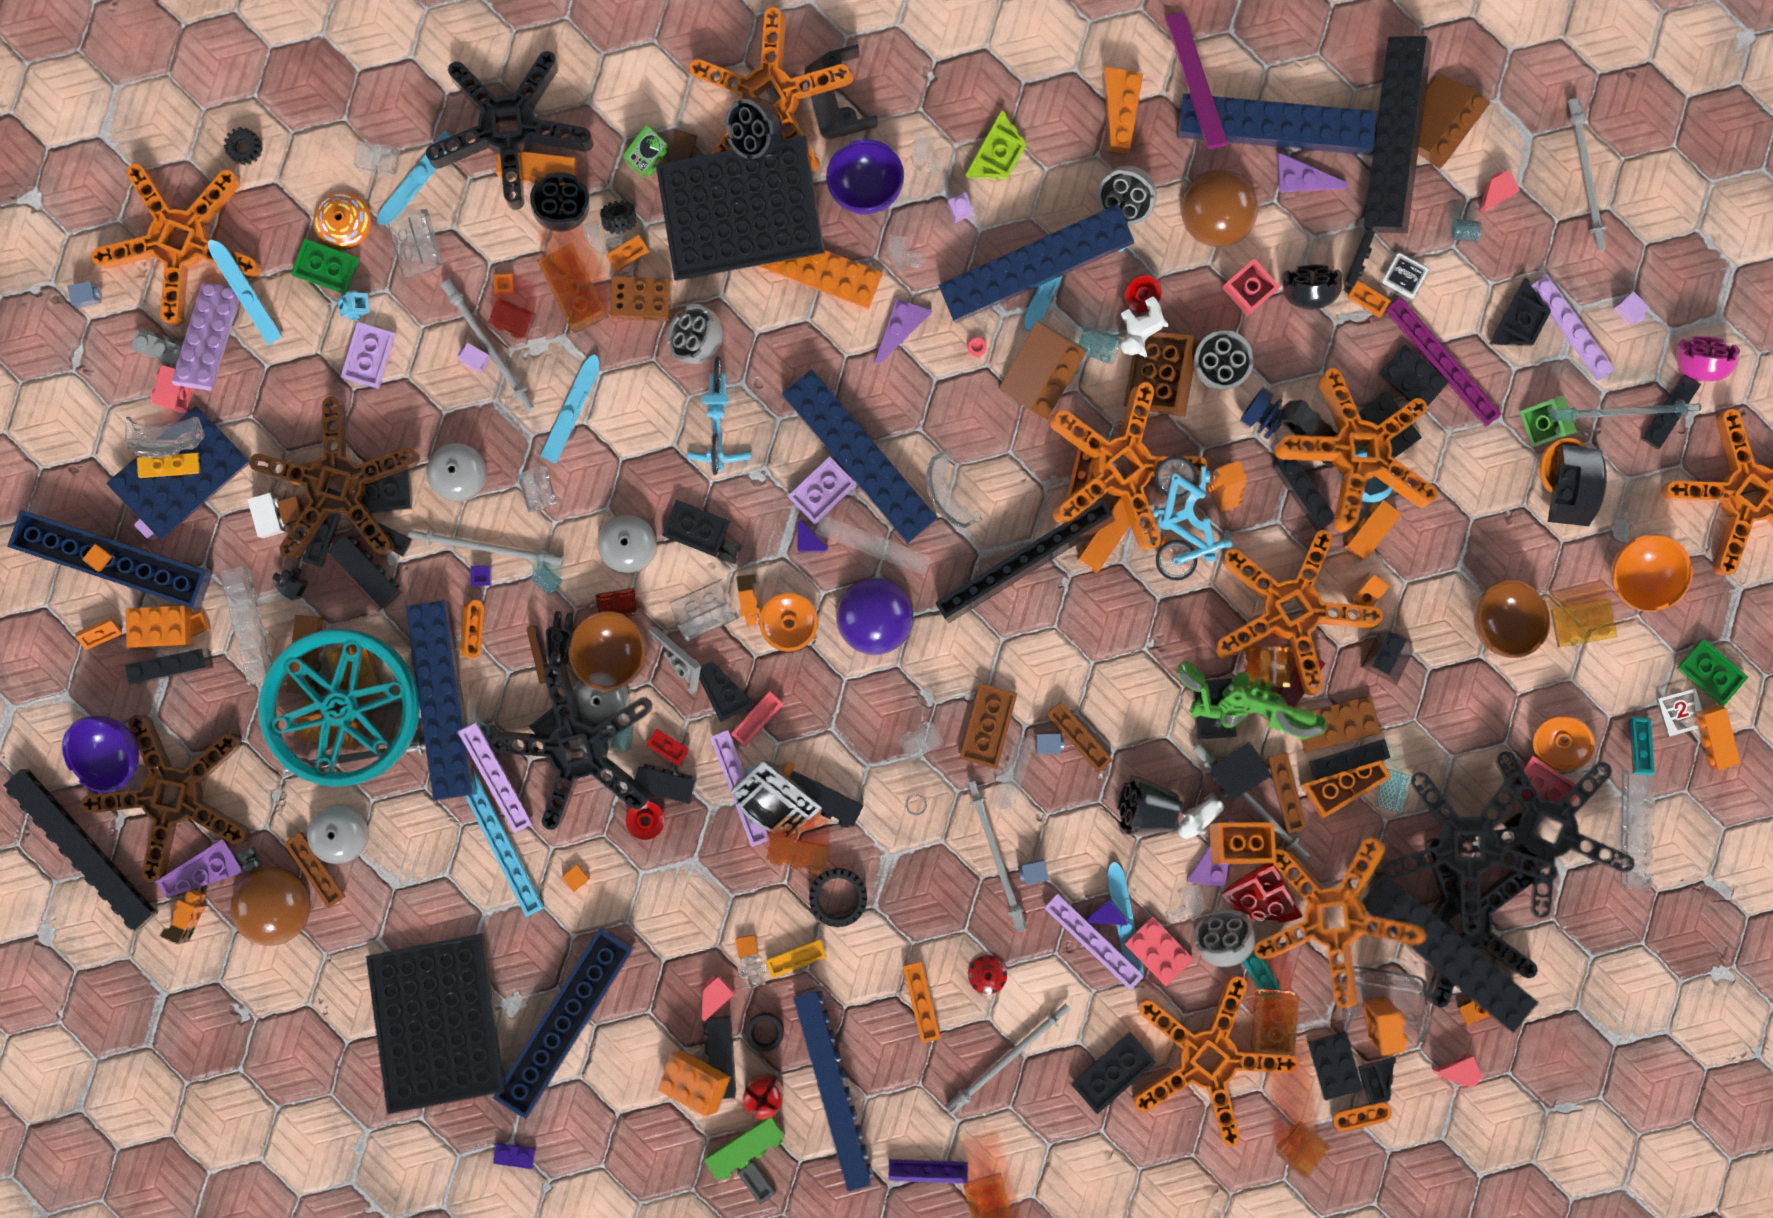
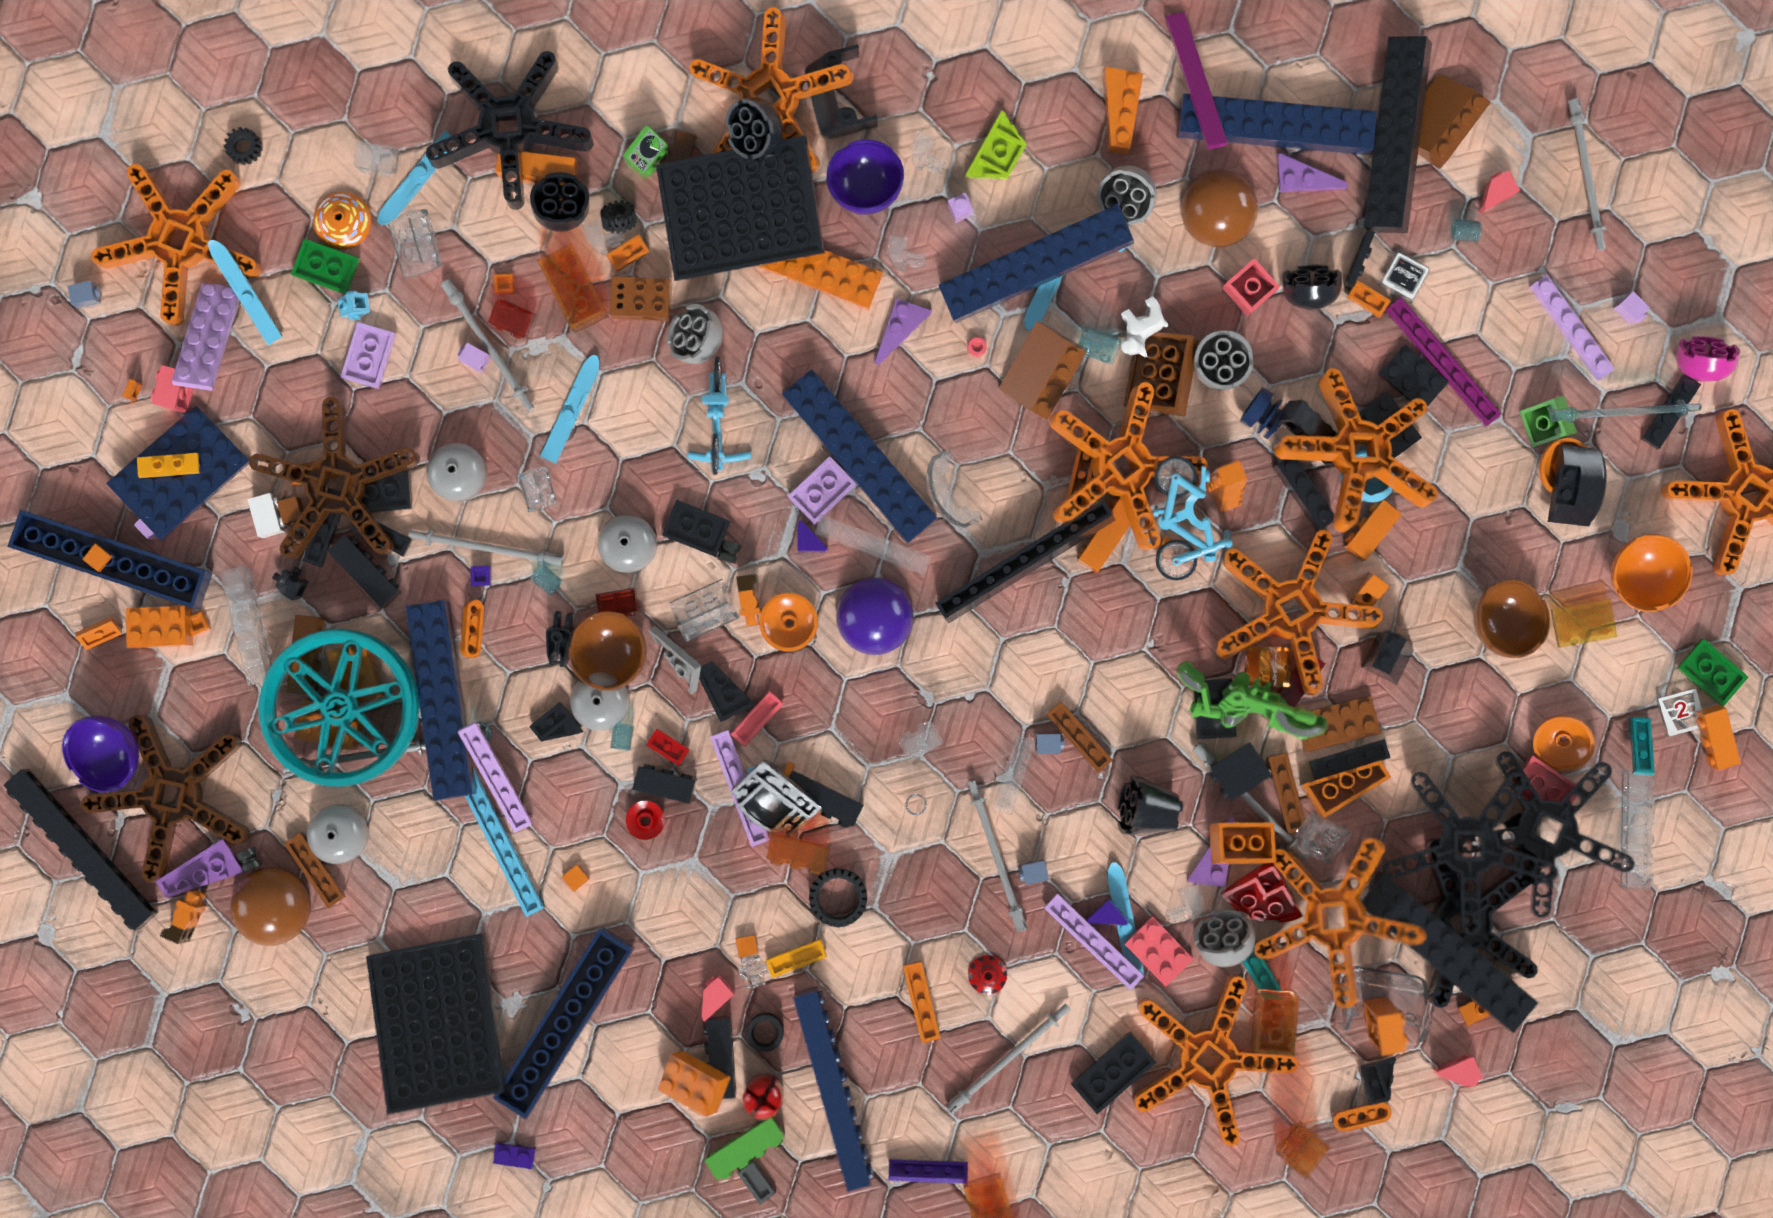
clear windscreen [125,417,205,458] -> none
black brick [125,648,213,685] -> none
light grey brick [130,330,183,366] -> none
black beam [490,662,653,830] -> none
reddish brown tile [526,625,547,684] -> none
dark orange plate [959,683,1018,769] -> none
red dish [1124,275,1162,313] -> none
white animal [1177,793,1224,839] -> none
black plate [1307,1031,1363,1101] -> none
clear light blue panel [1375,769,1412,813] -> none
black wing [1489,277,1551,346] -> none
none -> orange tile [122,379,142,402]
none -> clear brick [1296,812,1352,863]

